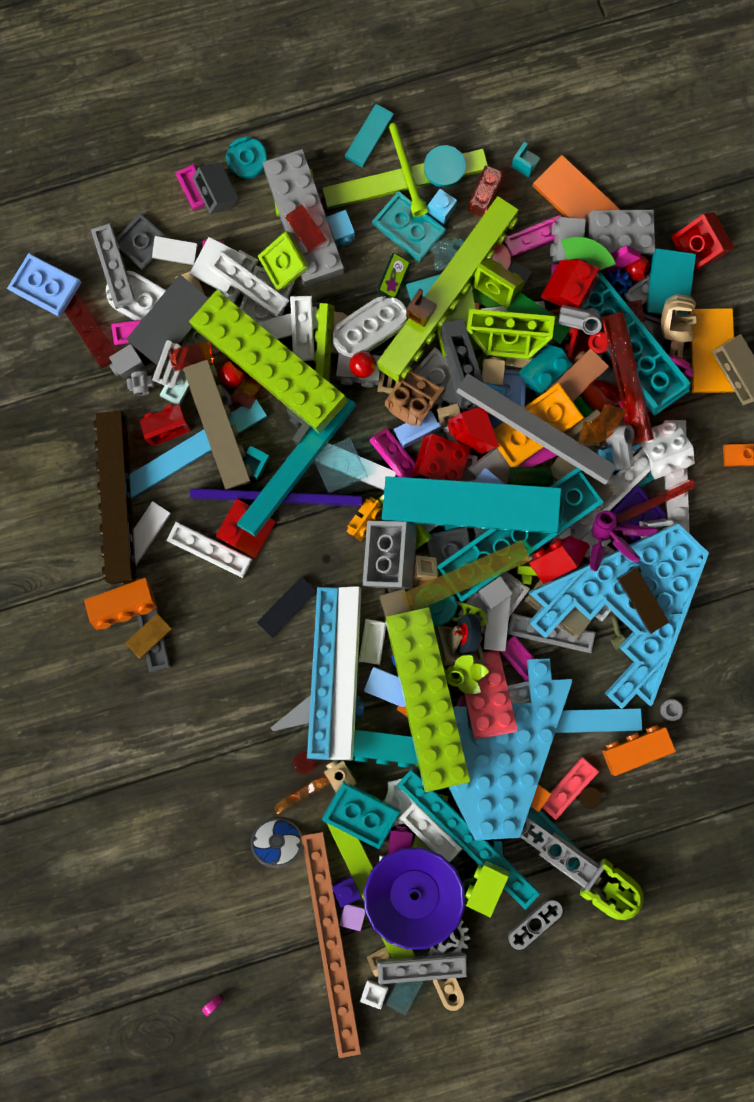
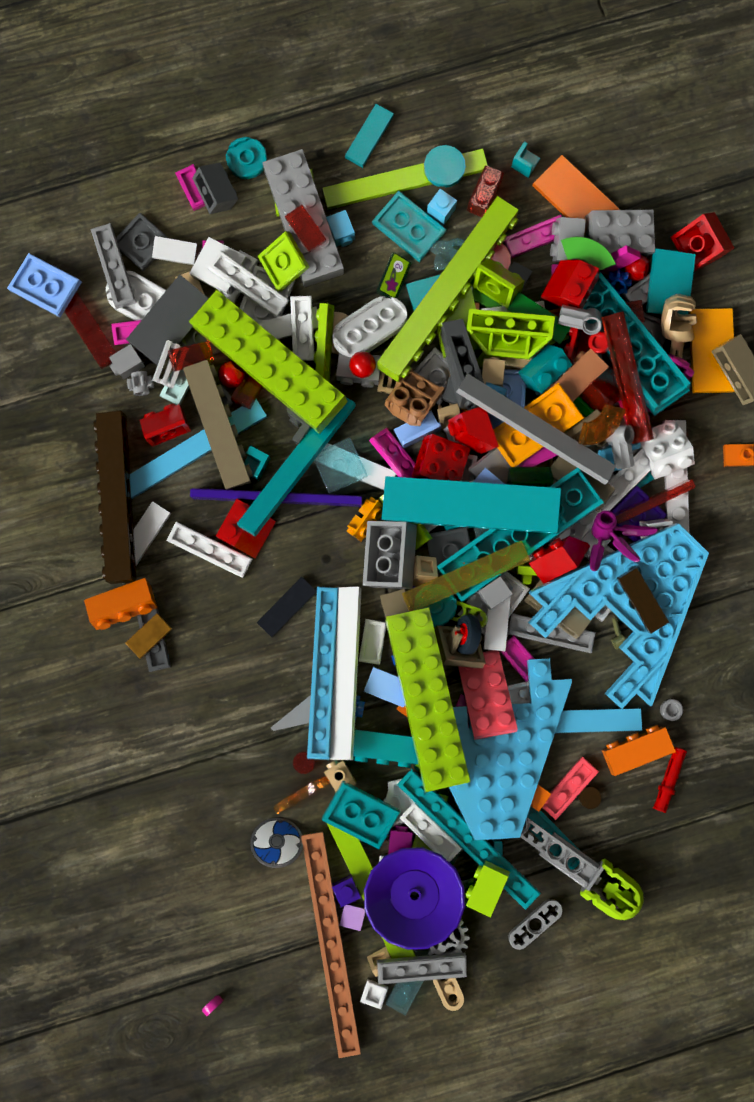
lime piece [389,123,429,217] -> none
reddish brown panel [406,288,437,327] -> none
lime plate [445,654,489,694] -> none
none -> red pin [653,747,687,813]

